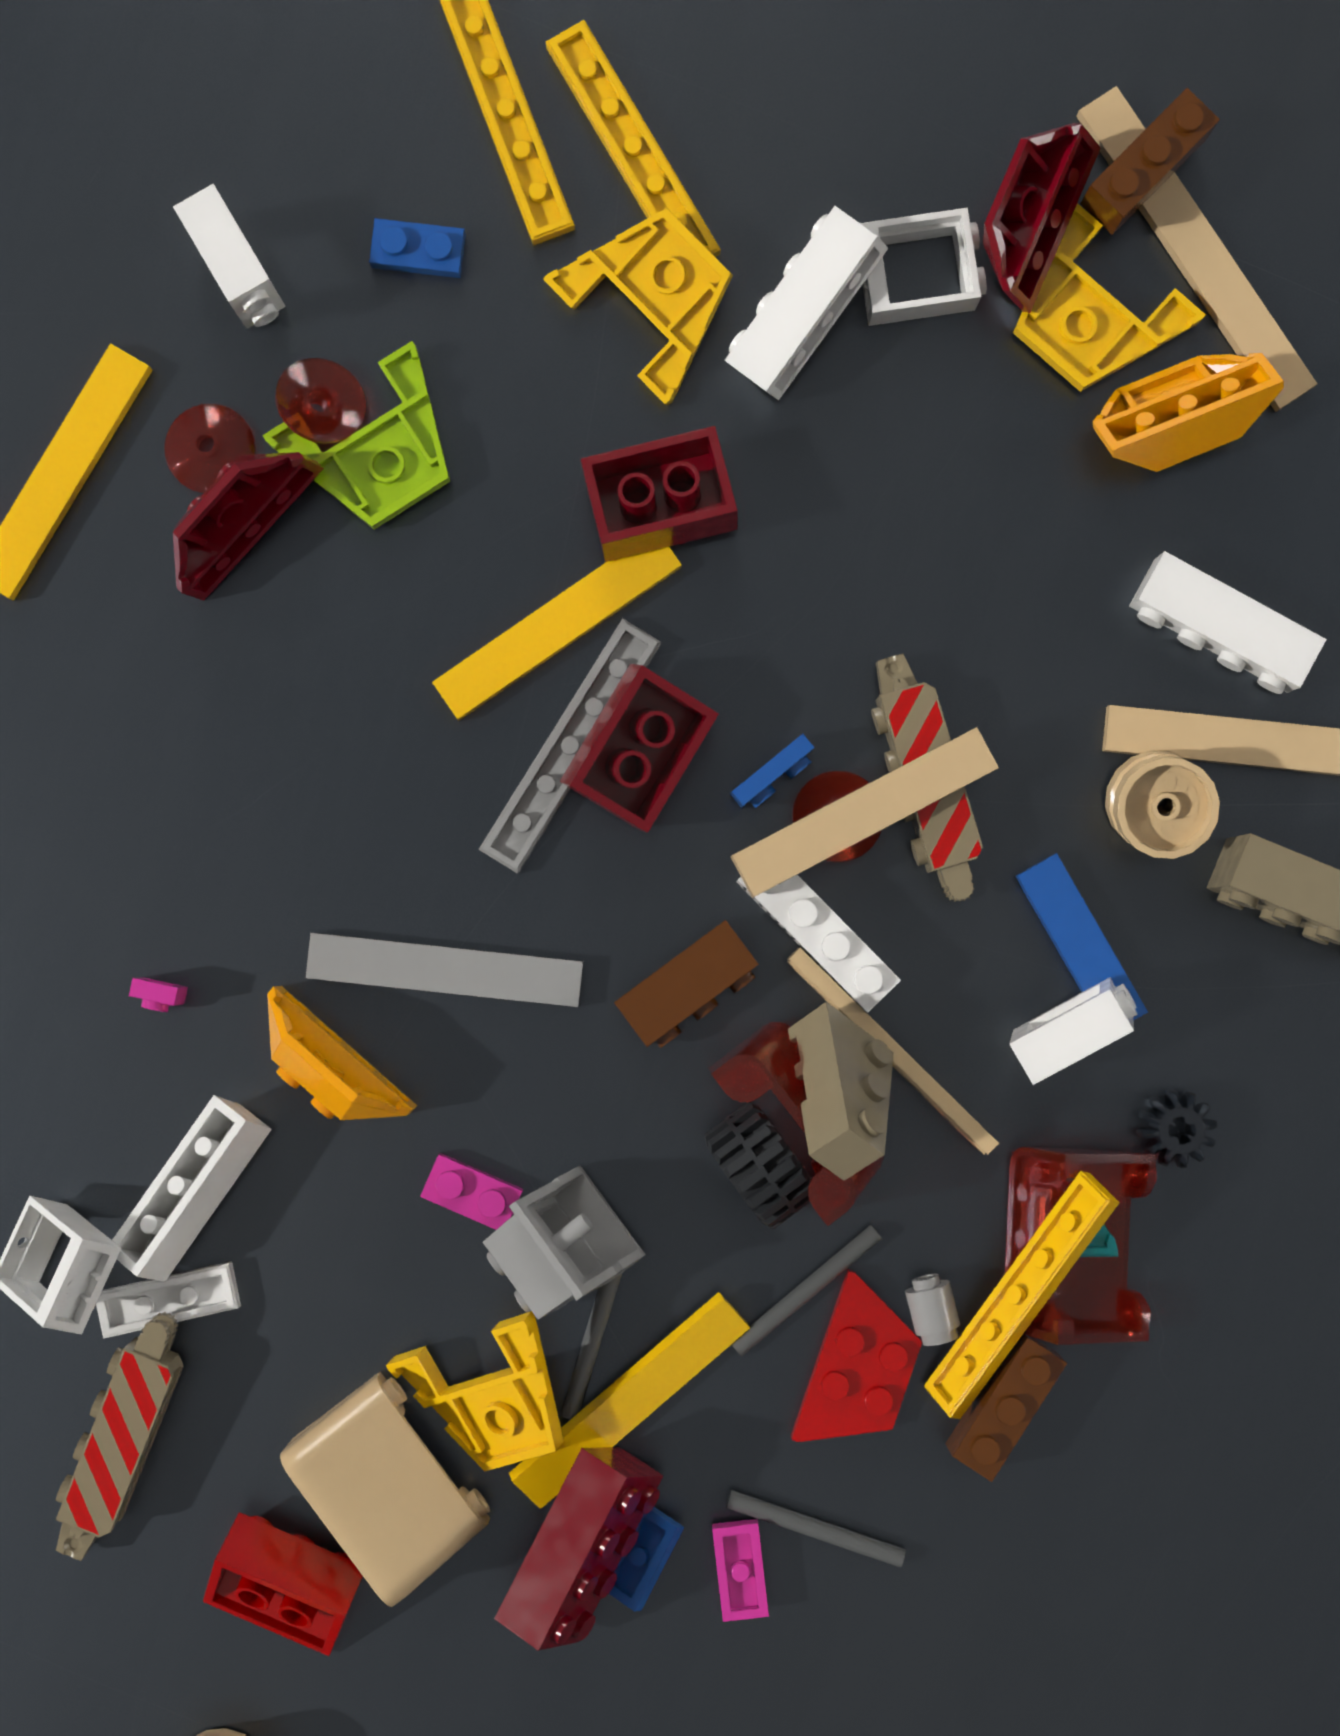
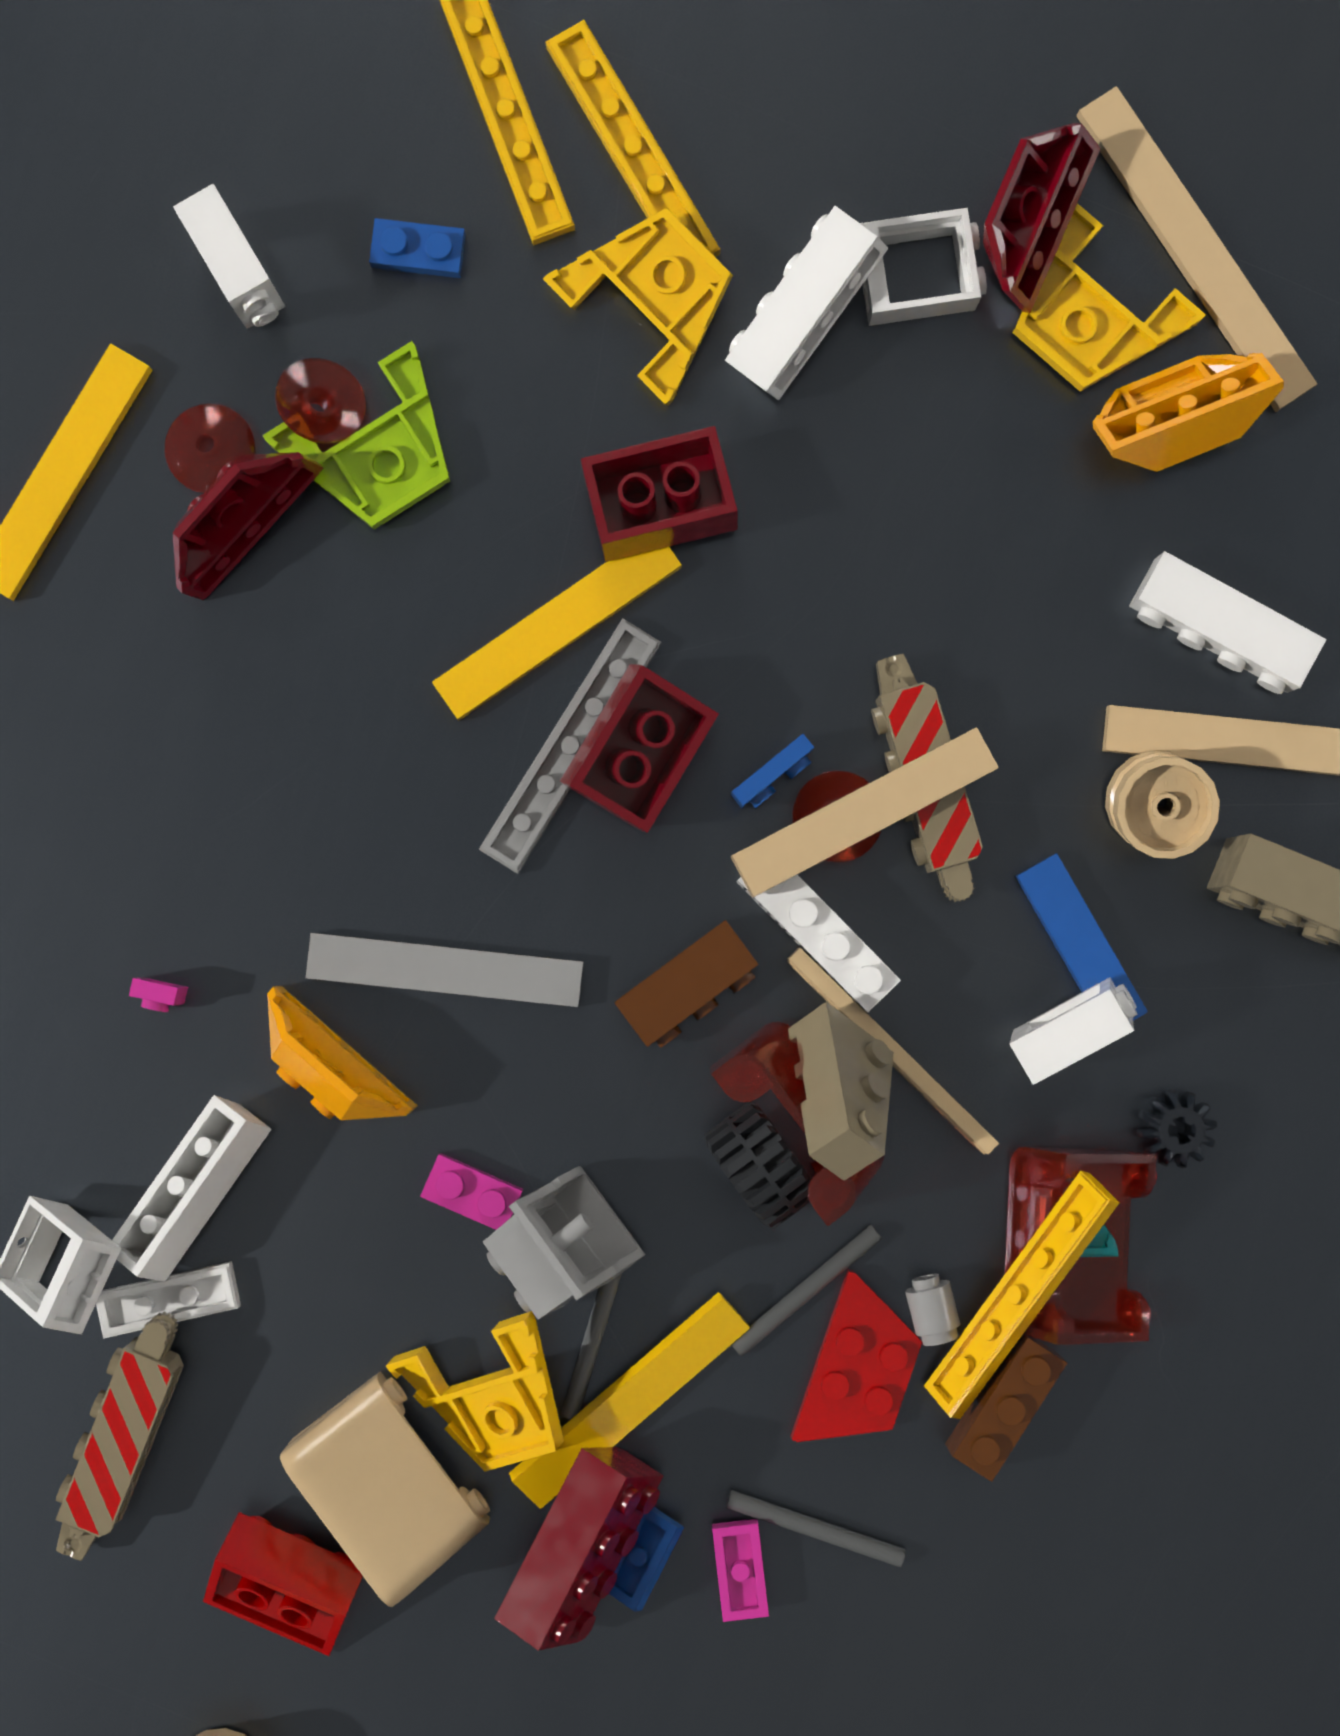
reddish brown brick [1080,88,1220,235] -> none

